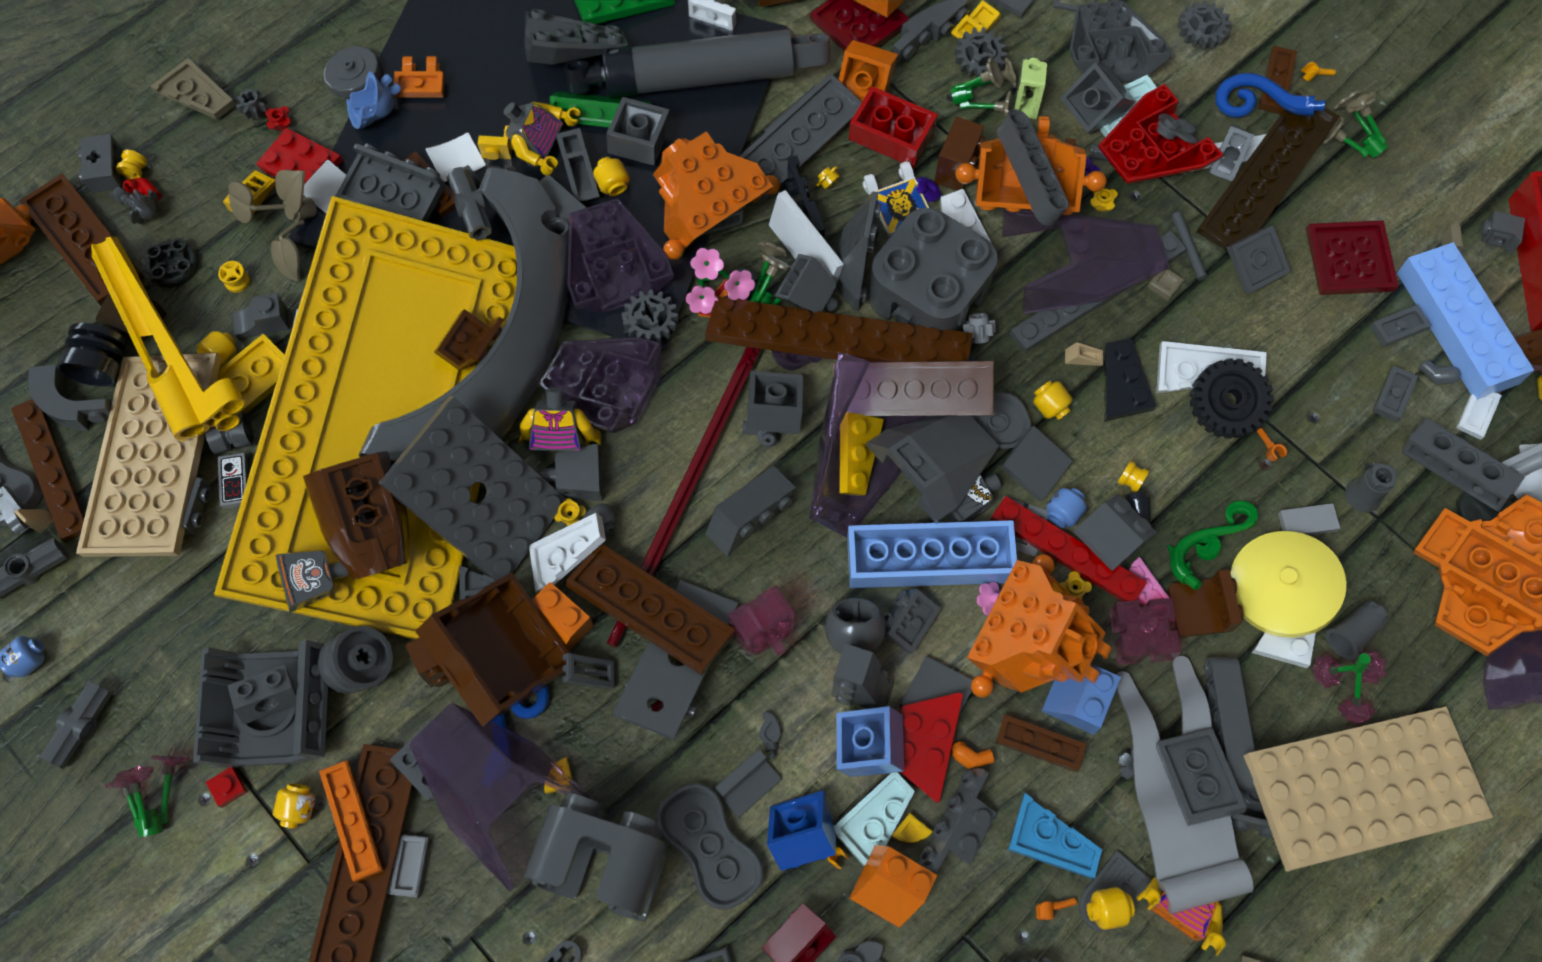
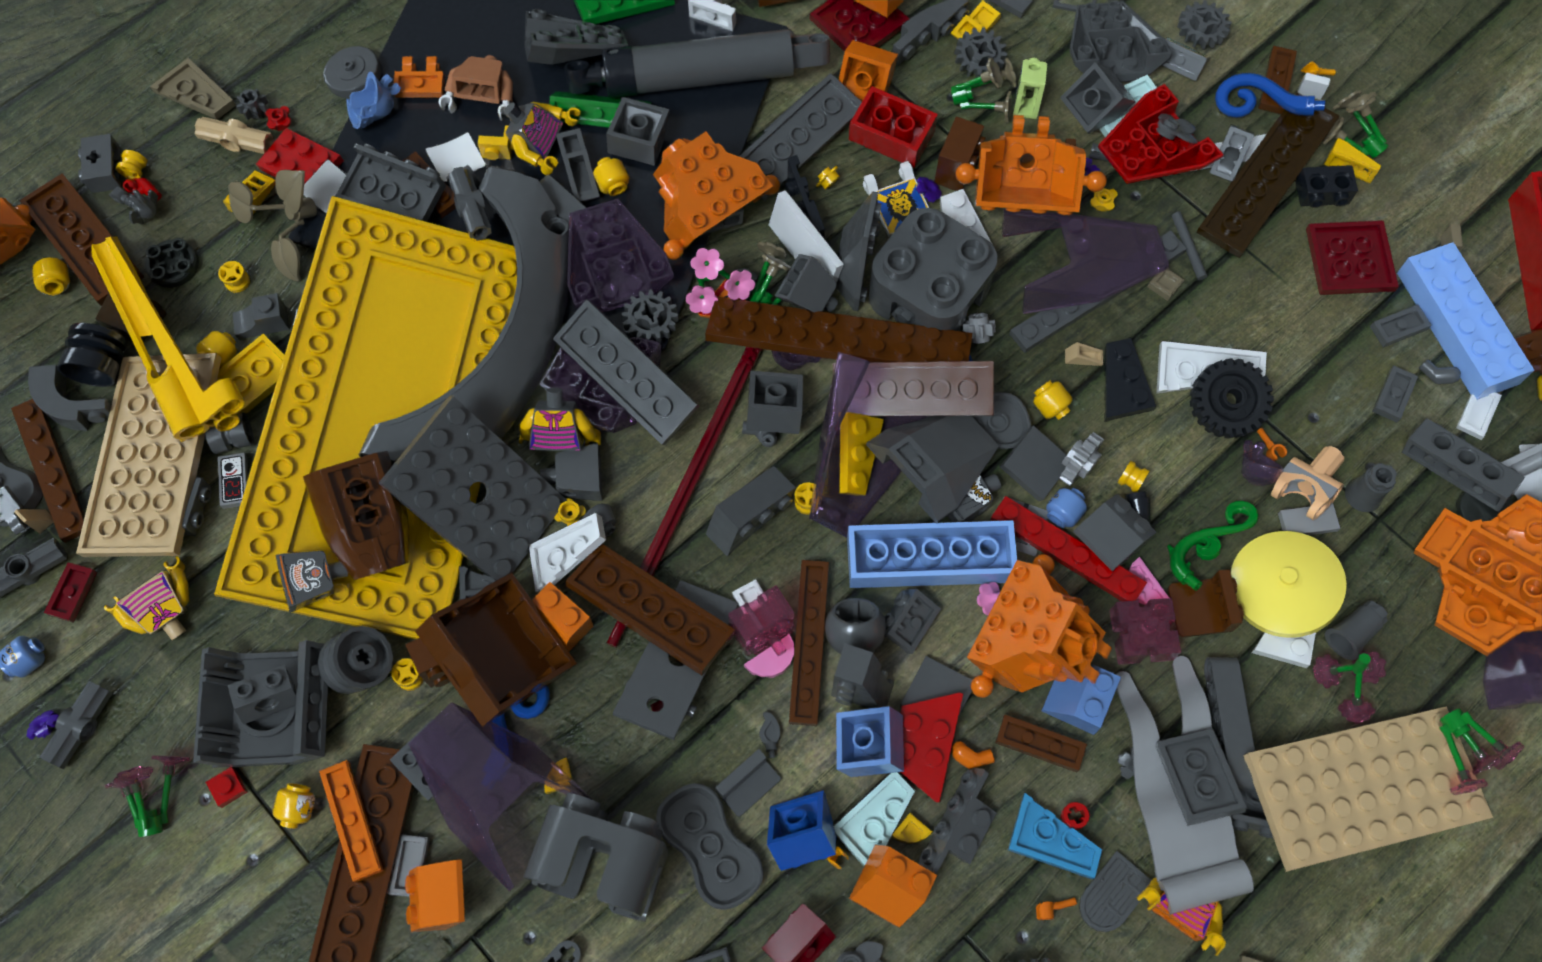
reddish brown bracket [434,309,503,371] -> none
dark grey tile [563,653,614,690] -> none
dark grey beam [997,109,1069,226] -> none
yellow plate [1060,571,1092,599] -> none
yellow head [1087,887,1135,930] -> none
dark grey plate [1226,225,1291,293] -> none
dark grey window [1479,211,1525,254] -> none
none -> dark purple plant [27,710,59,740]
none -> yellow head [32,257,70,295]
none -> dark red plate [44,562,97,623]
none -> torso [104,556,189,641]
none -> tan piece [195,117,273,154]
none -> yellow wheel [391,658,423,691]
none -> orange slope [405,860,465,932]
none -> nougat torso [439,55,513,121]
none -> dark grey plate [553,299,700,445]
none -> white tile [732,579,769,618]
none -> bright pink tile [744,634,794,678]
none -> reddish brown plate [789,560,829,726]
none -> yellow wheel [794,482,821,515]
none -> light grey gear [1059,432,1104,486]
none -> red bush [1061,802,1089,830]
none -> dark grey panel [1162,37,1210,81]
none -> clear purple piece [1241,440,1284,487]
none -> light nougat connector [1271,446,1345,521]
none -> black brick [1295,165,1358,208]
none -> white tile [1297,73,1330,100]
none -> yellow slope [1324,138,1381,183]
none -> plant [1439,708,1525,795]

